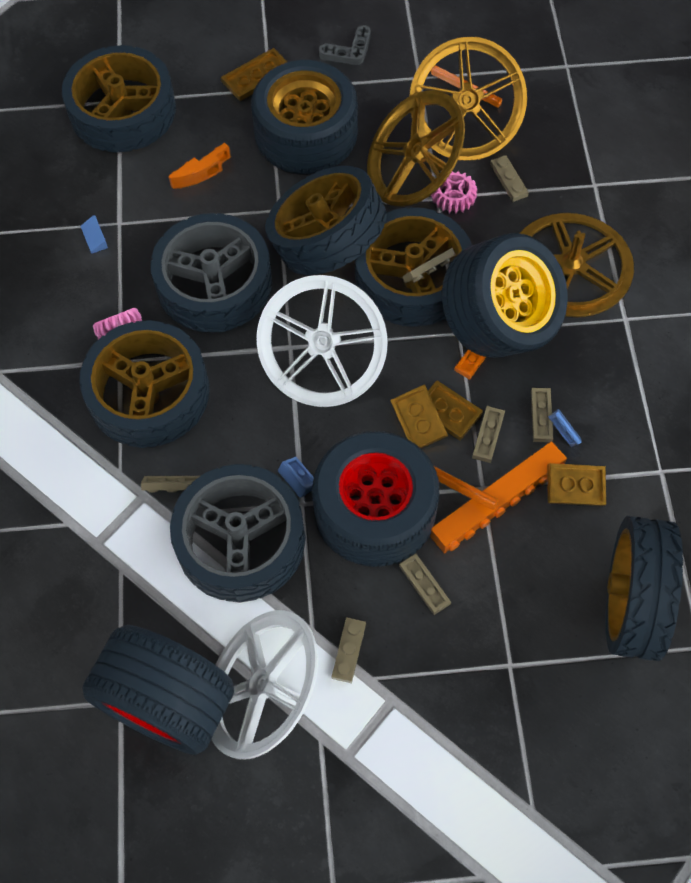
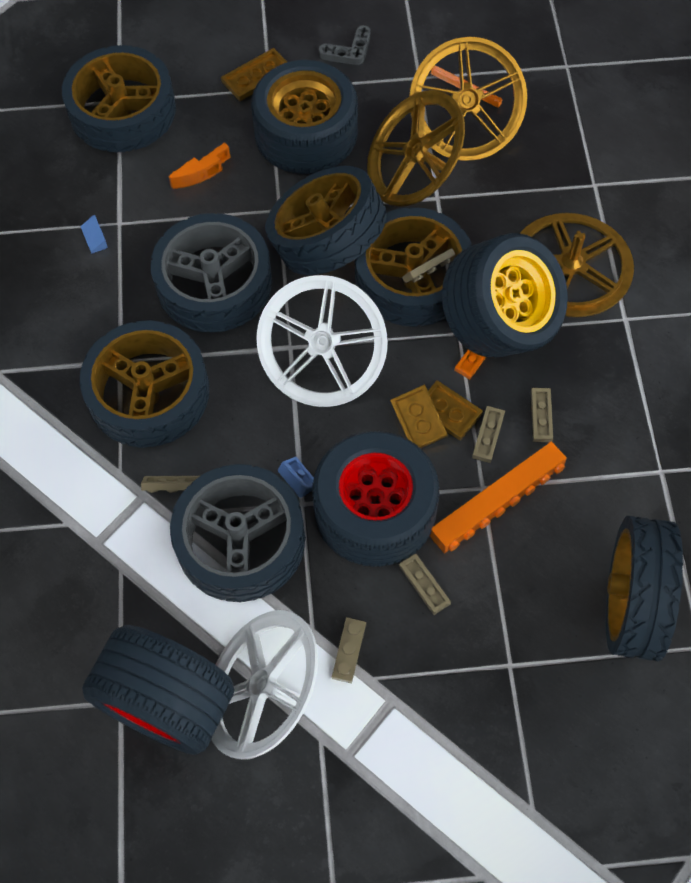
bright pink gear [93,308,142,340] -> none
bright pink gear [431,171,477,213] -> none
orange axle [434,466,498,509] -> none
dark tan plate [490,155,529,202] -> none
pearl gold tile [547,463,606,506] -> none
medium blue slope [548,409,581,447] -> none

